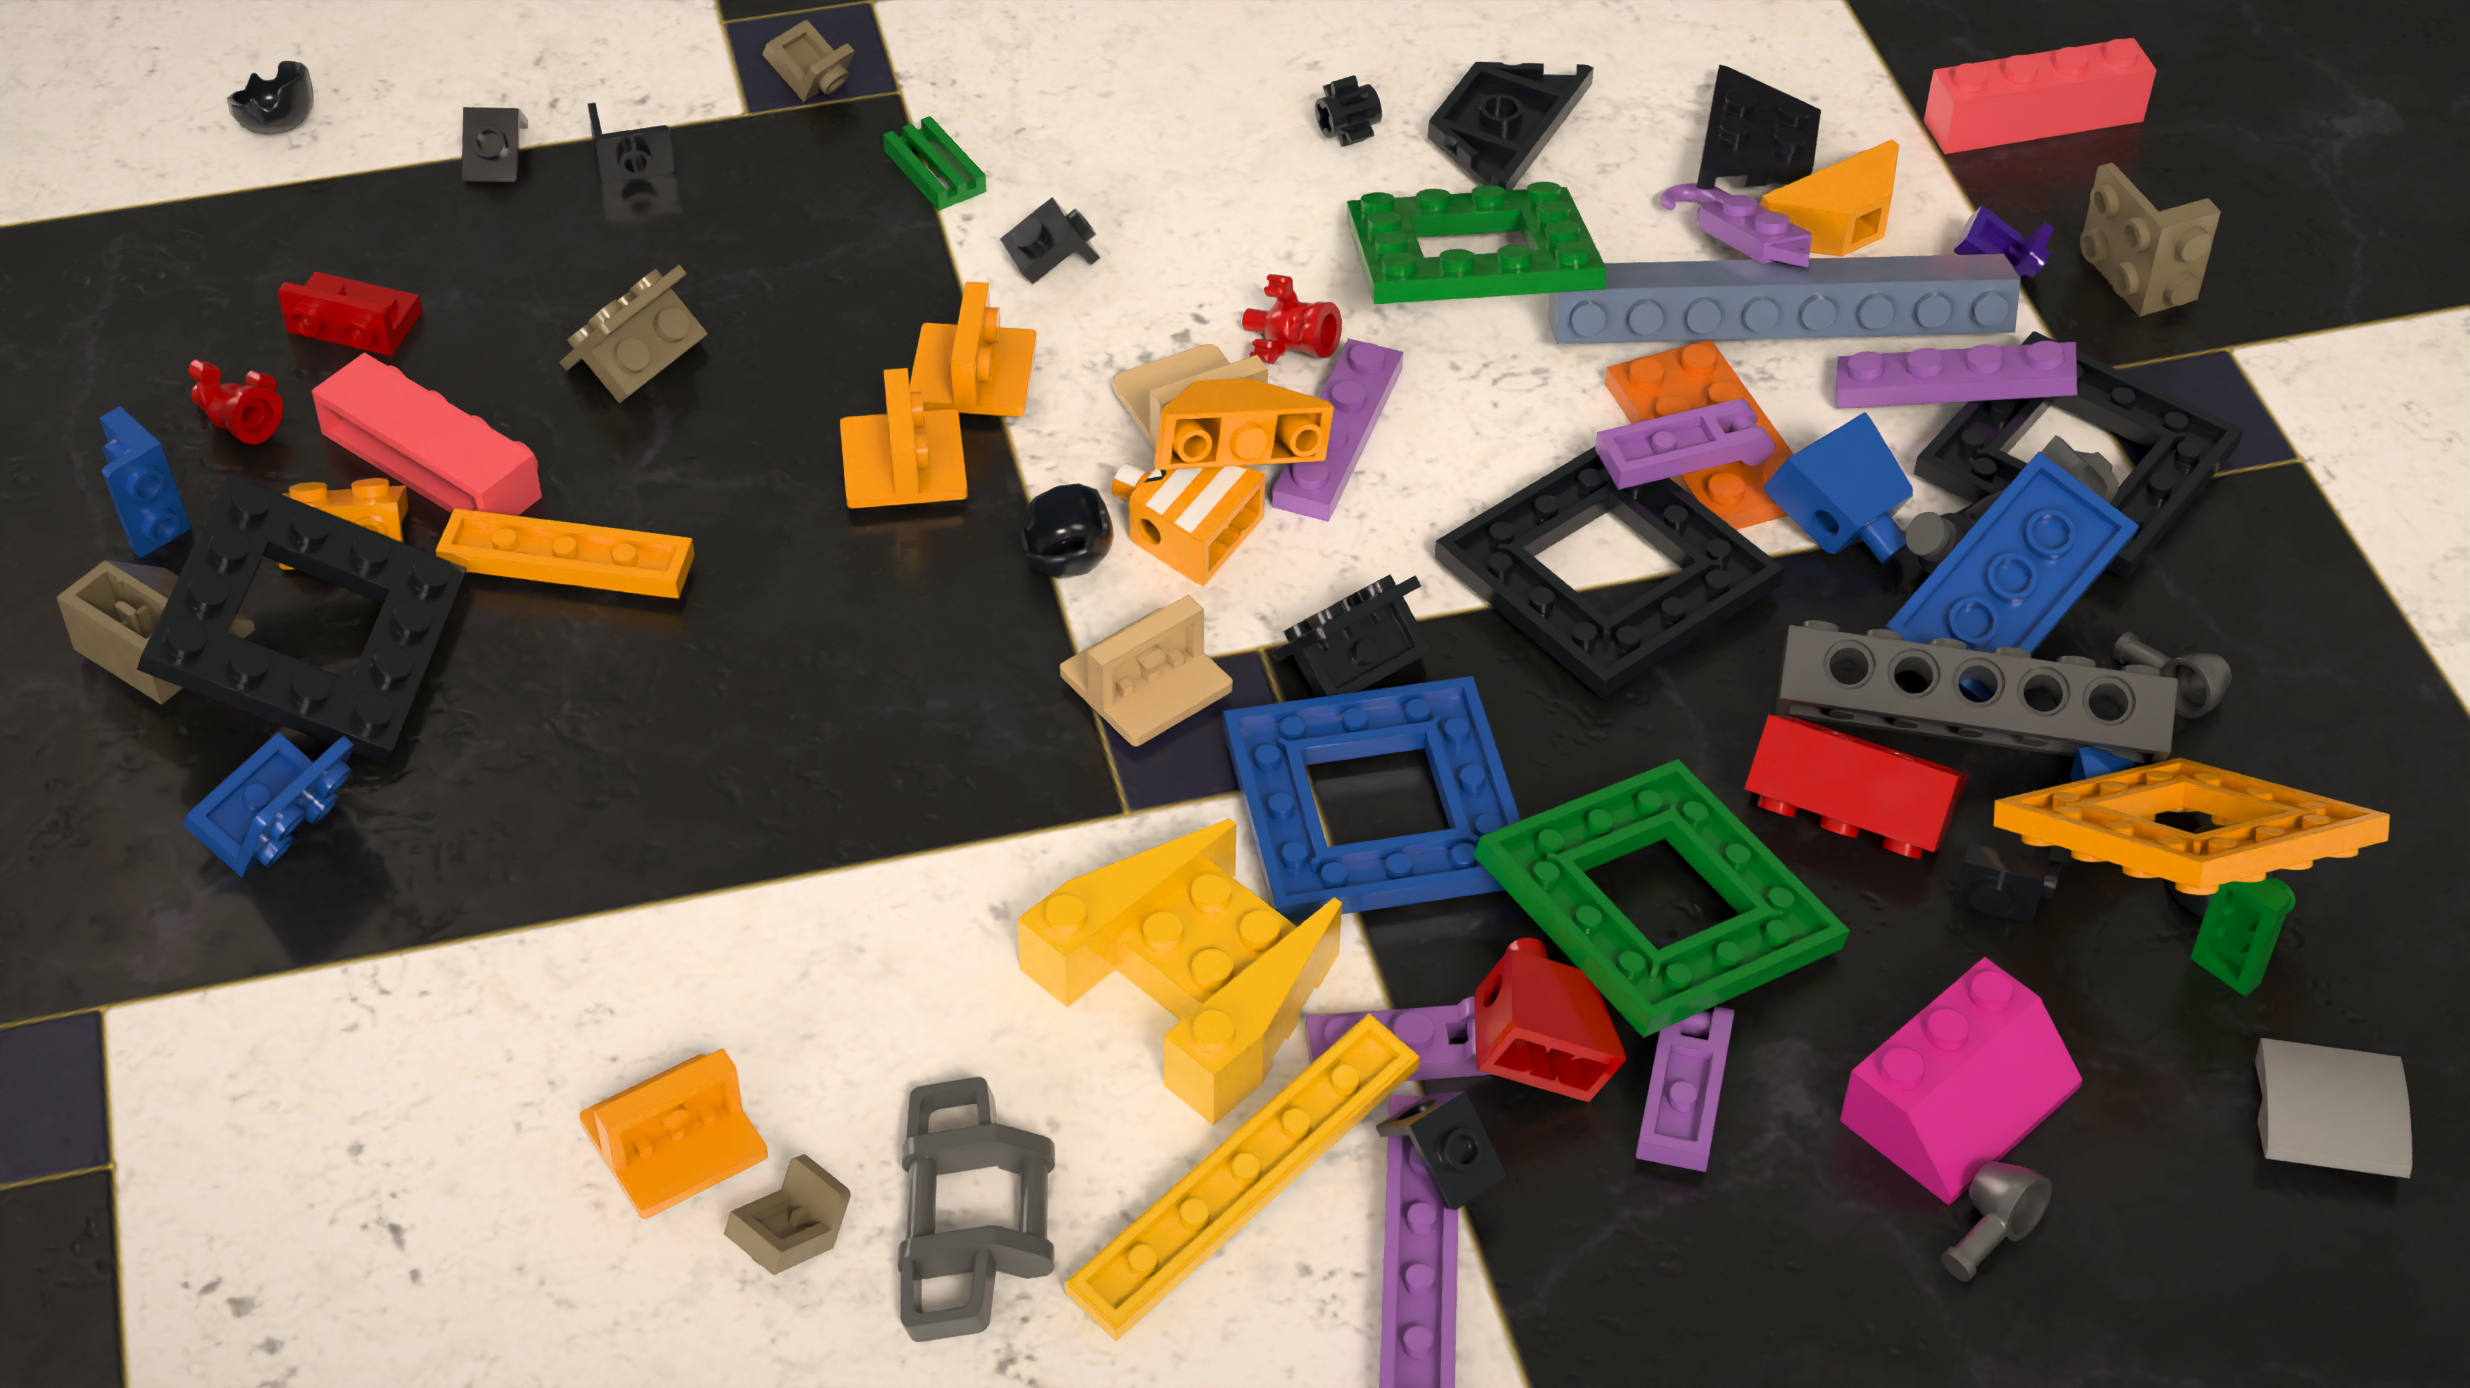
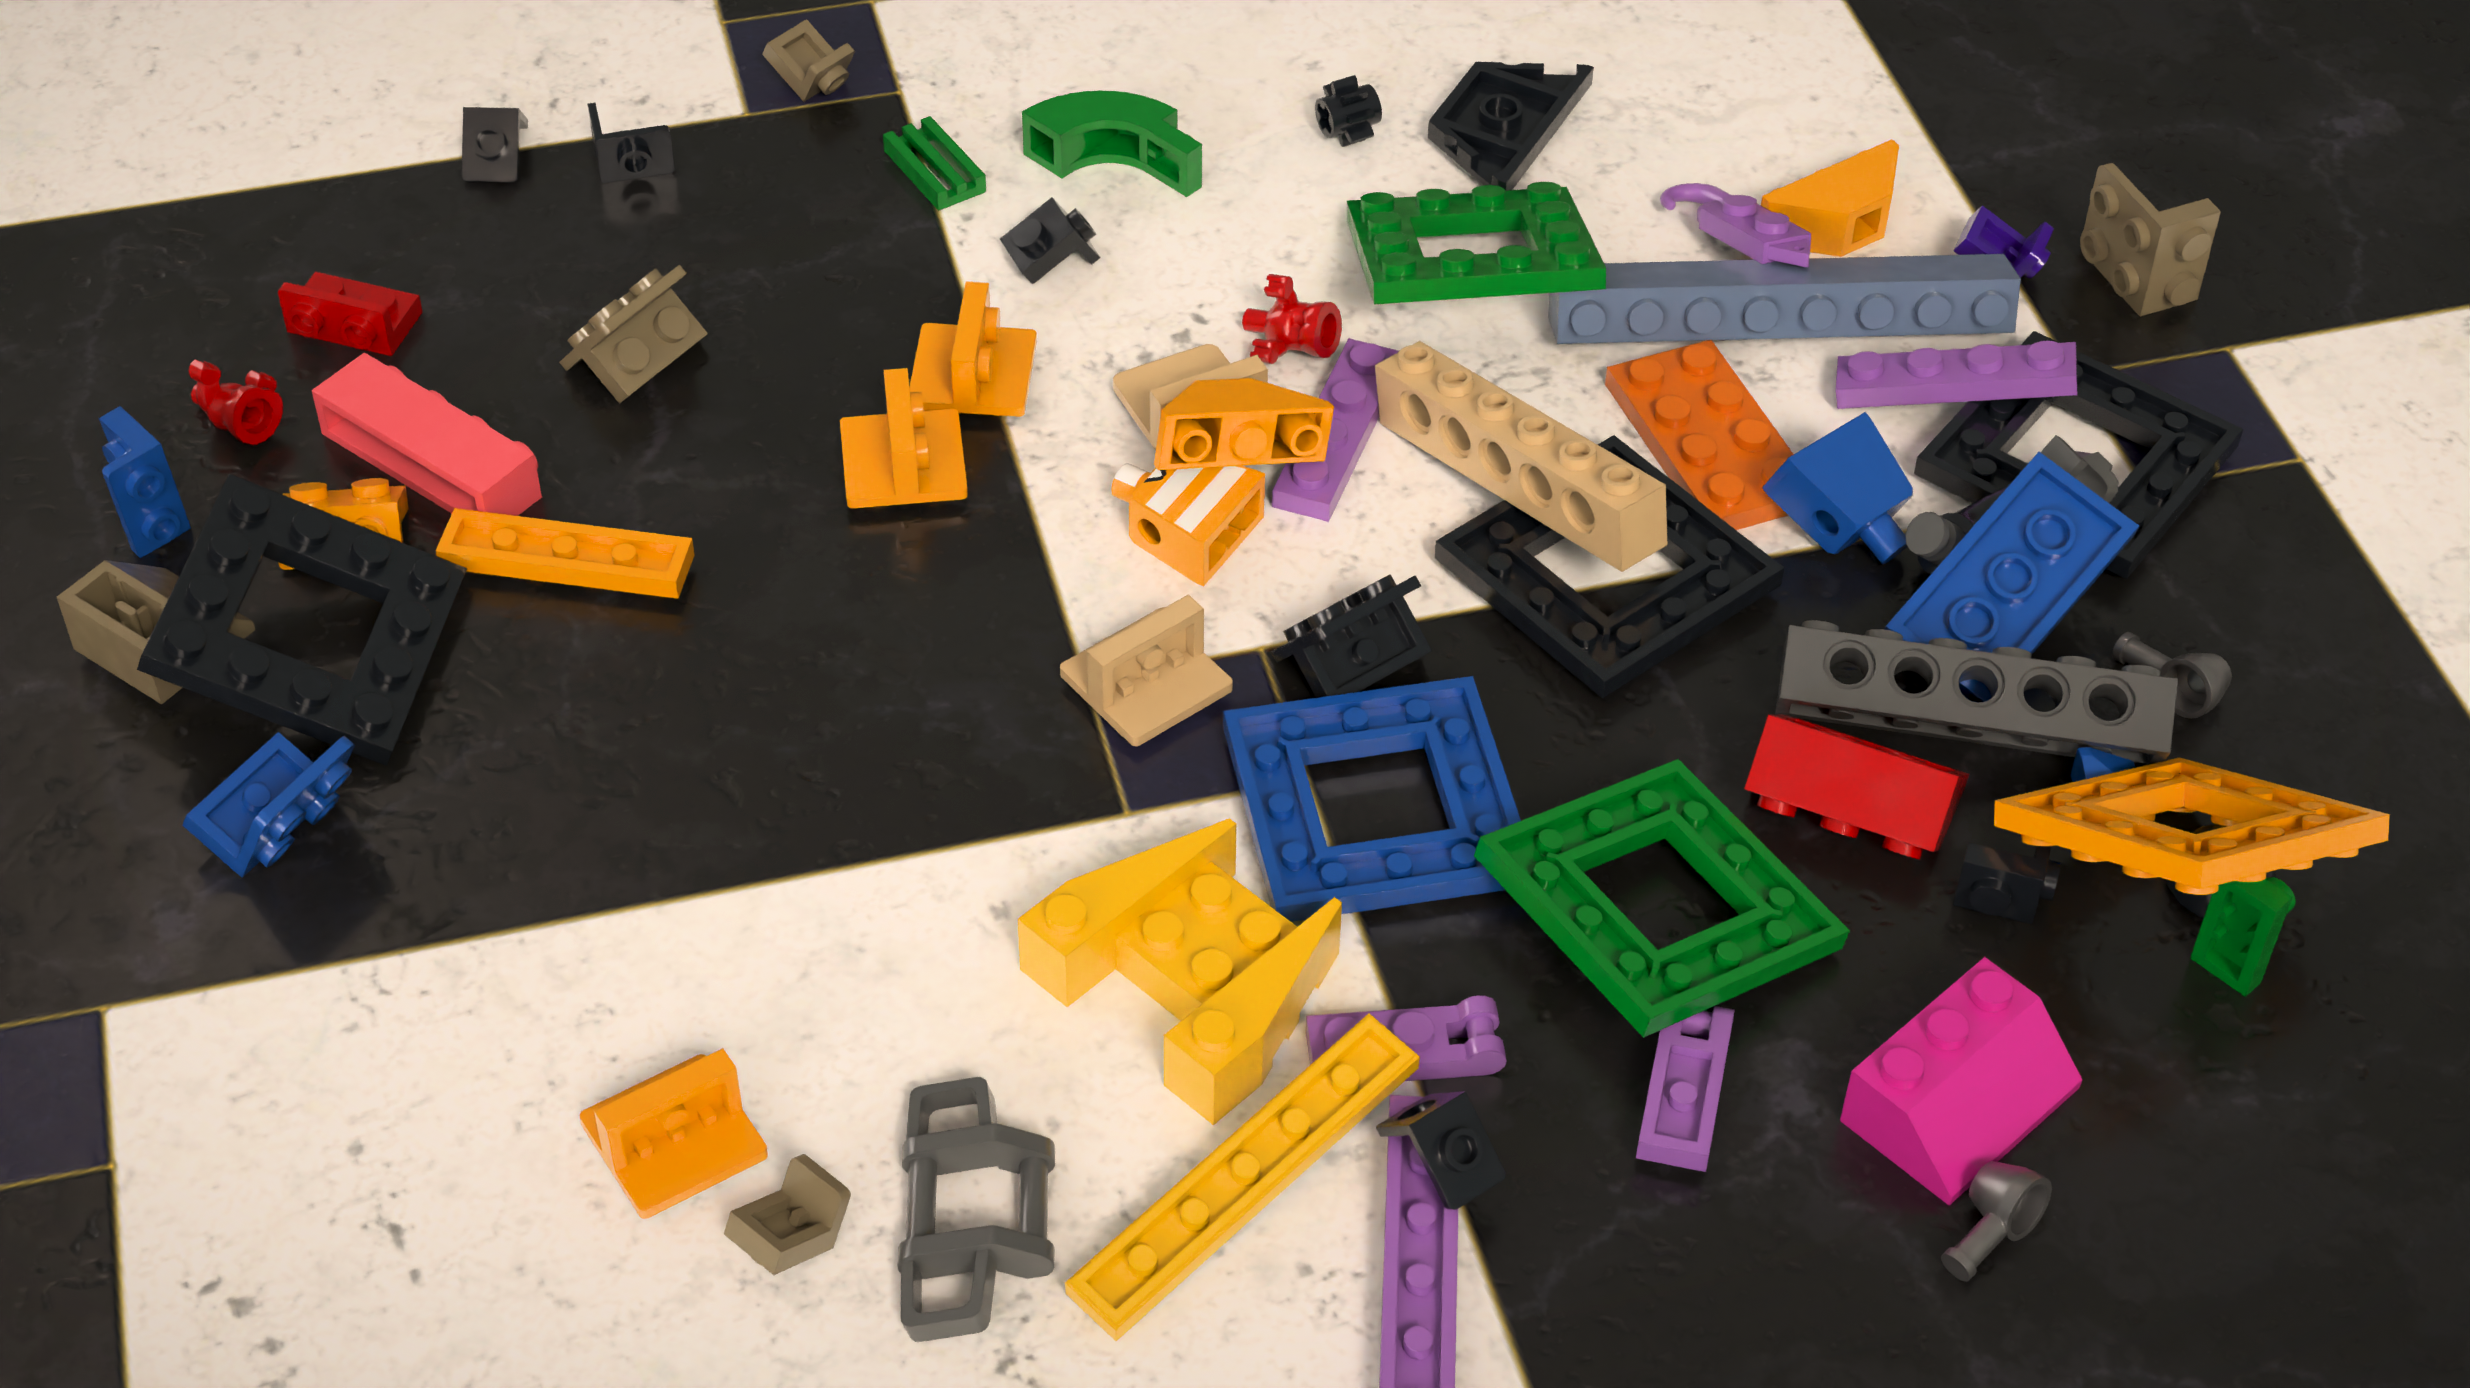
black hair [227,60,314,134] -> none
black hair [1019,483,1114,579] -> none
red torso [1474,938,1626,1102] -> none
medium lavender plate [1595,399,1775,490] -> none
black wing [1696,64,1821,189] -> none
coral brick [1924,38,2156,154] -> none
light grey slope [2255,1038,2412,1178] -> none
none -> green arch [1022,90,1202,197]
none -> tan brick [1375,341,1668,572]

